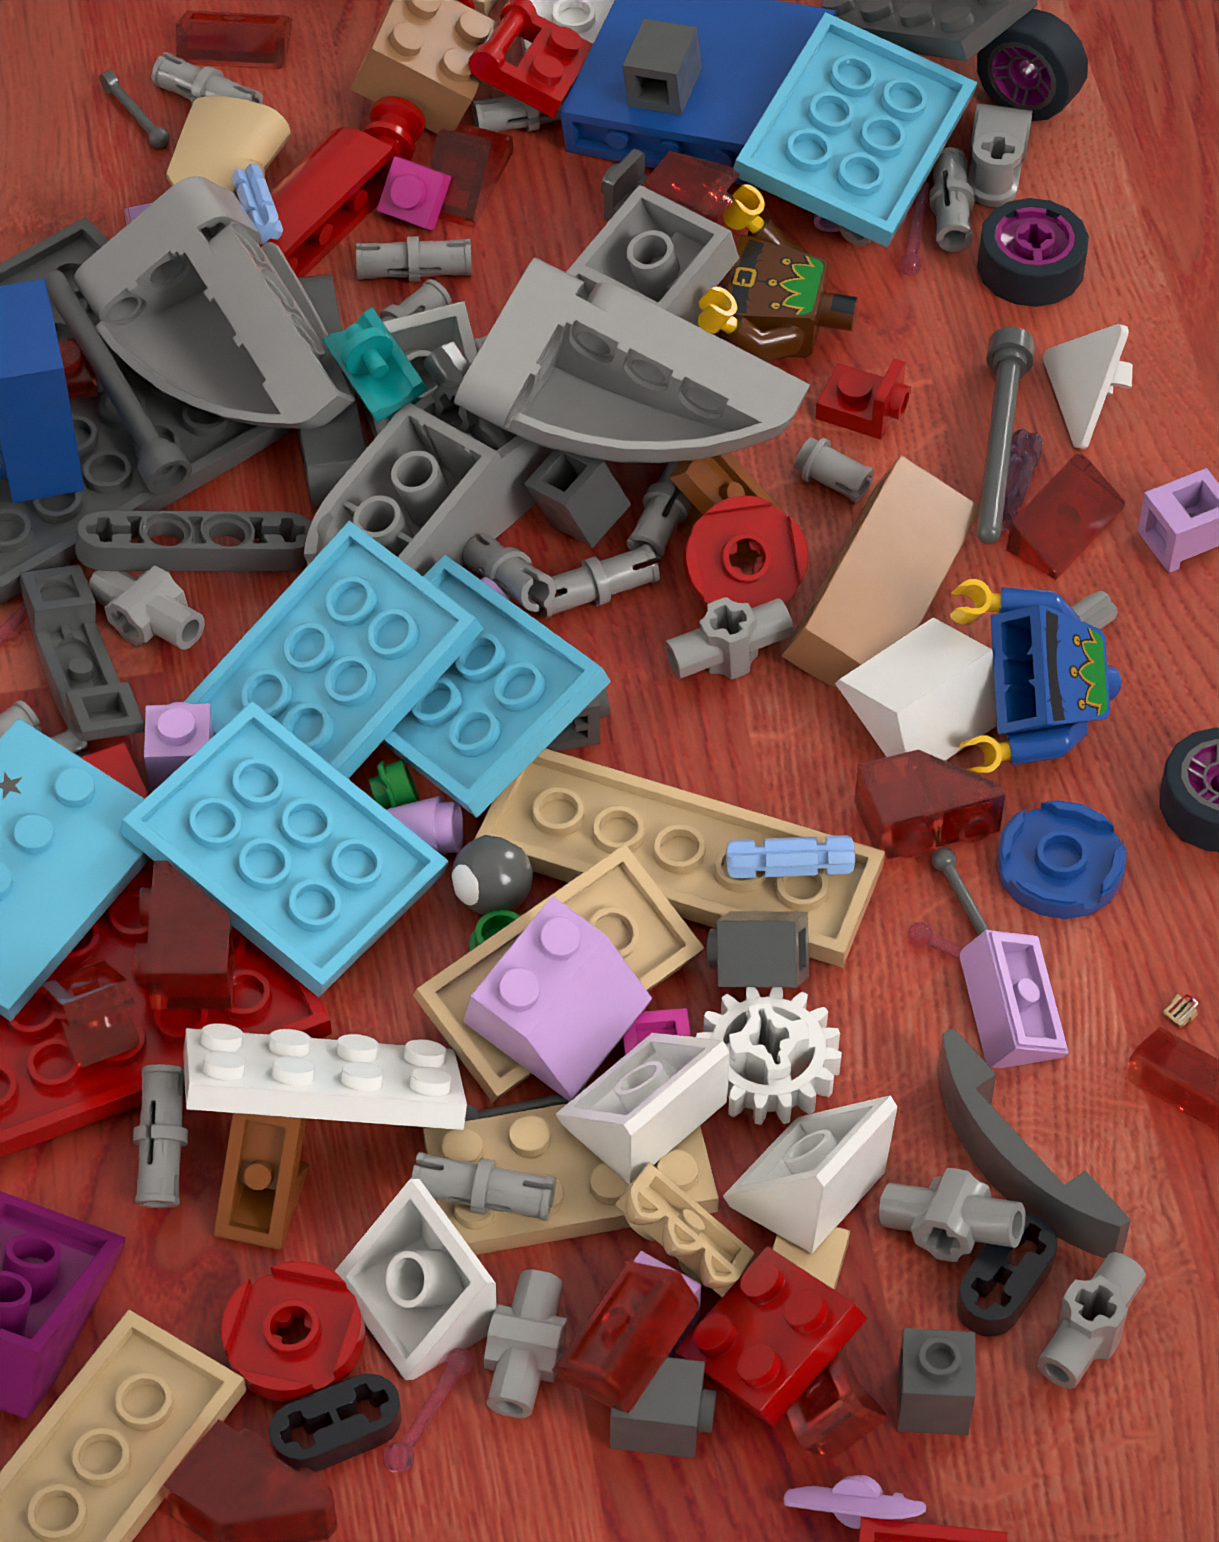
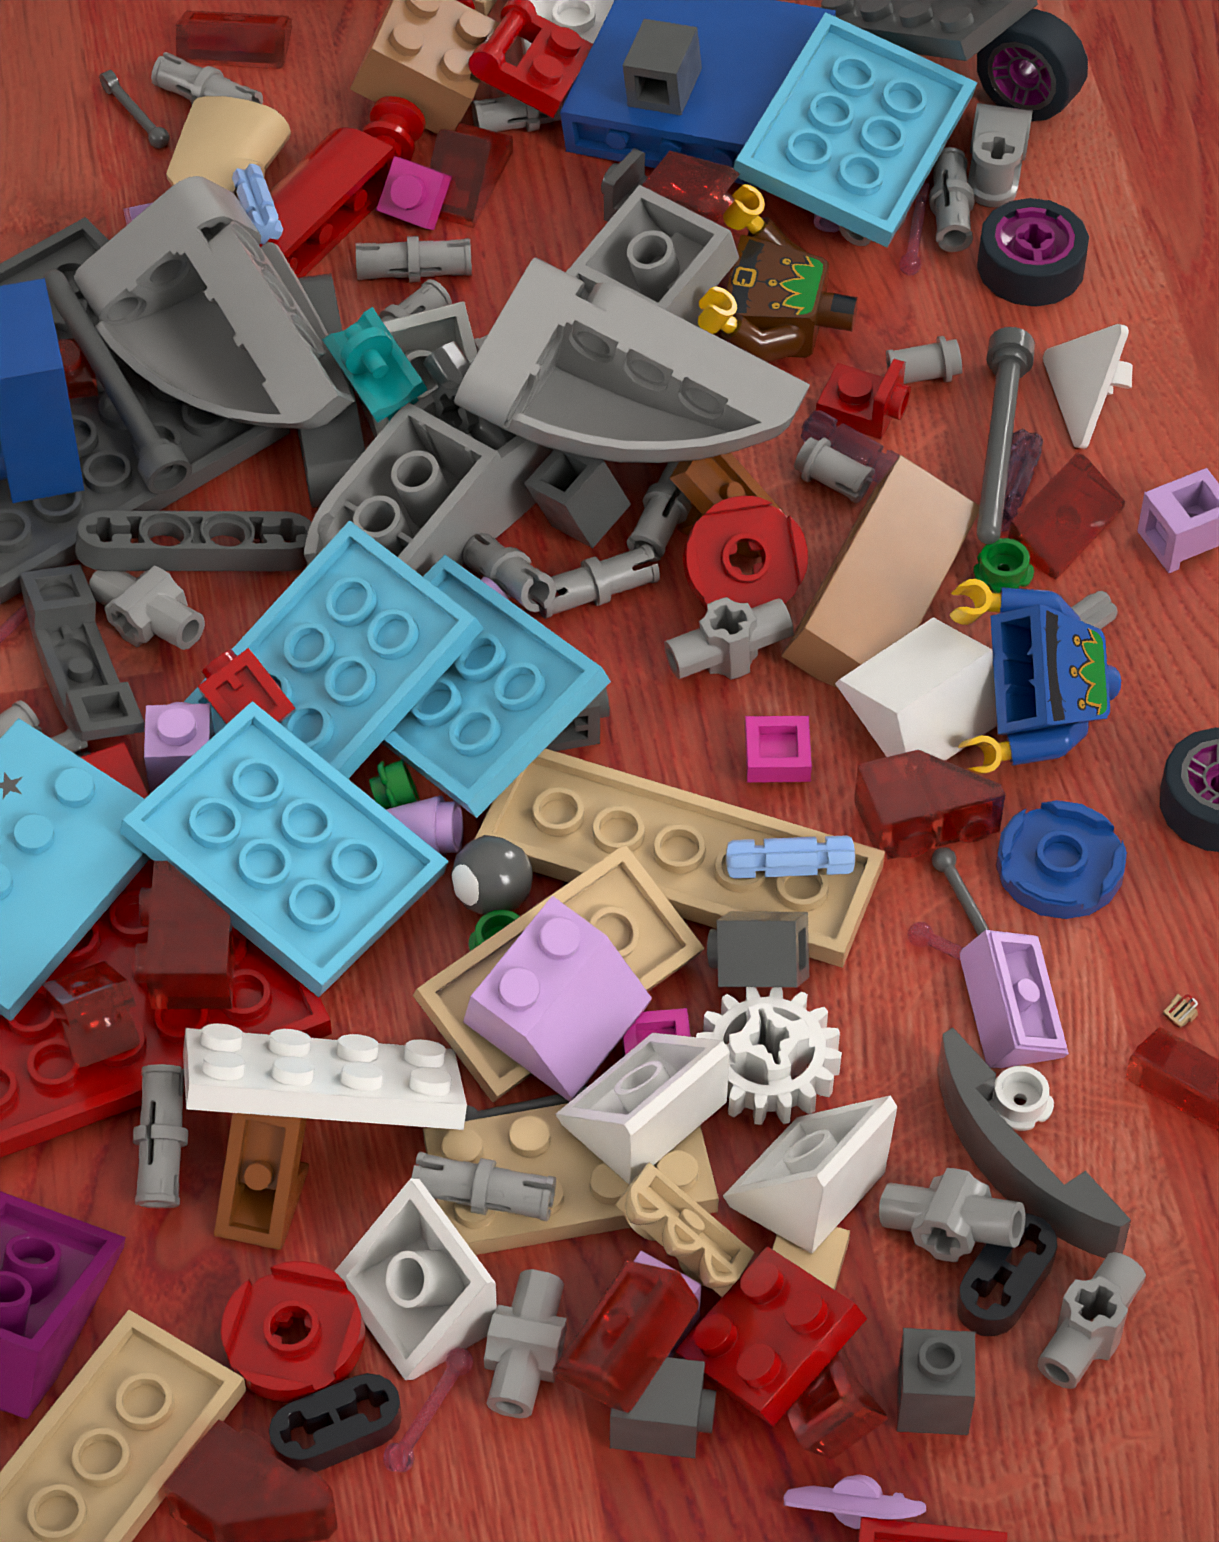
none -> red bracket [198,648,296,725]
none -> dark pink plate [745,716,812,782]
none -> axle [801,410,900,483]
none -> light grey pin [886,336,962,384]
none -> green plate [973,538,1034,593]
none -> white plate [988,1066,1054,1131]

